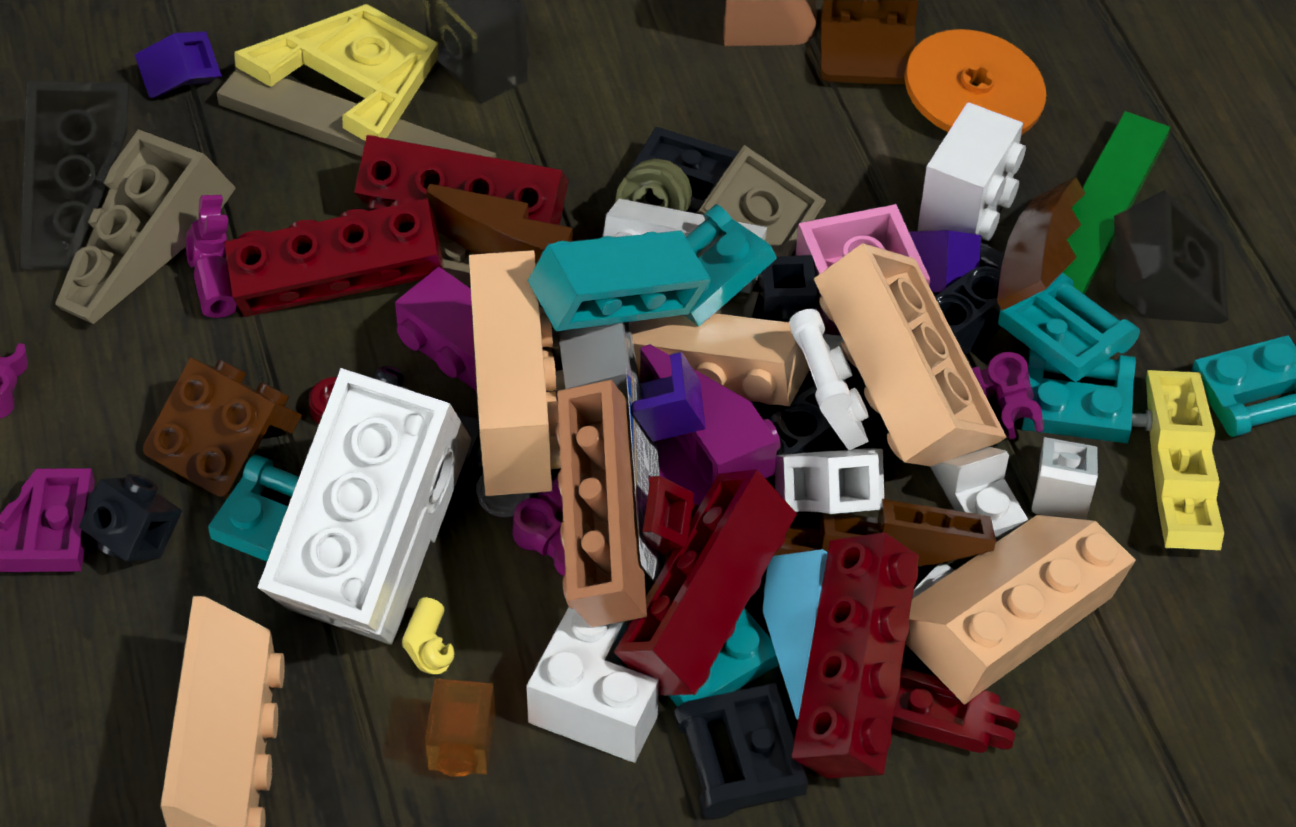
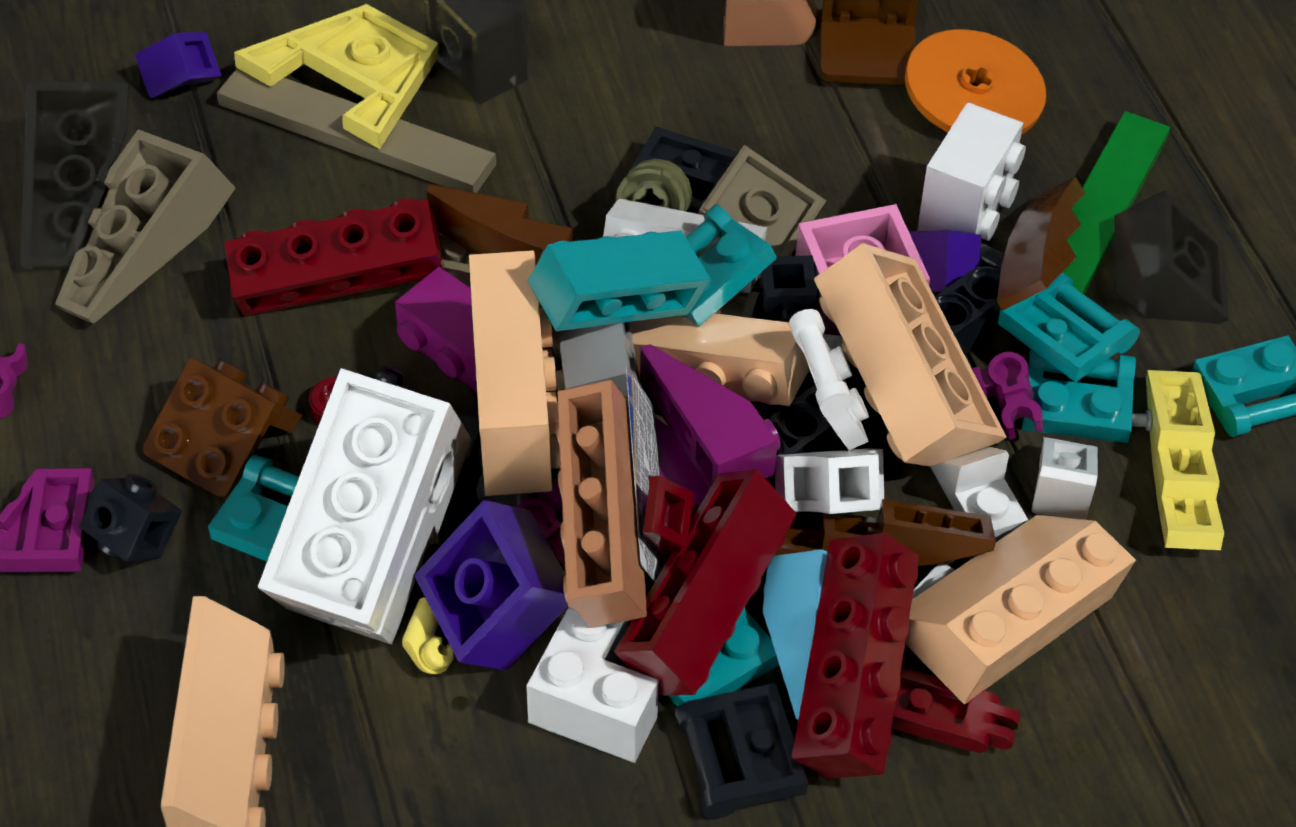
magenta bar [186,195,237,318] -> none
dark red brick [354,135,569,225] -> none
clear orange brick [425,679,495,777] -> none
dark purple panel [632,352,706,442] -> none
none -> dark purple brick [414,500,568,670]

